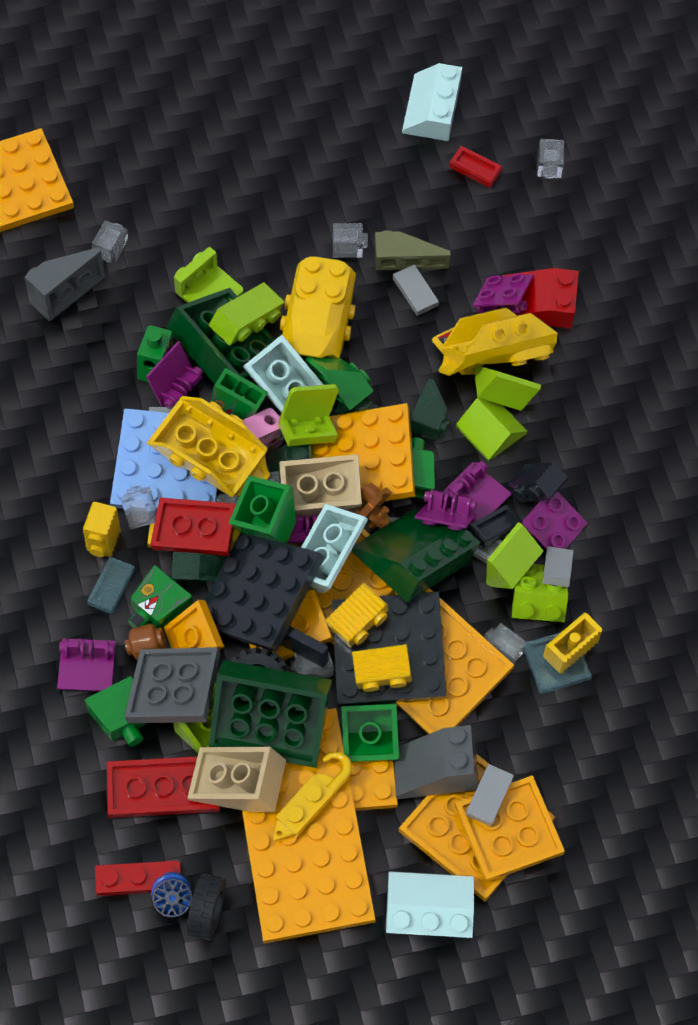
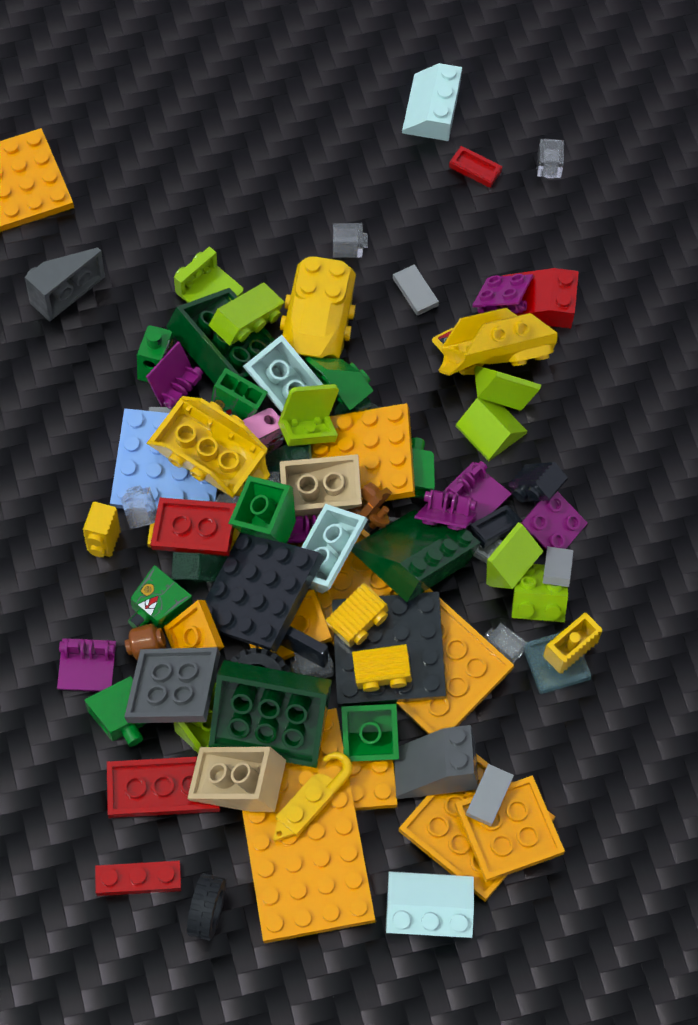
clear light blue tile [87,557,134,614] -> none
clear brick [92,221,128,265] -> none
blue wheel [151,872,192,917] -> none
olive slope [374,230,451,270] -> none
clear green slope [410,378,450,442] -> none

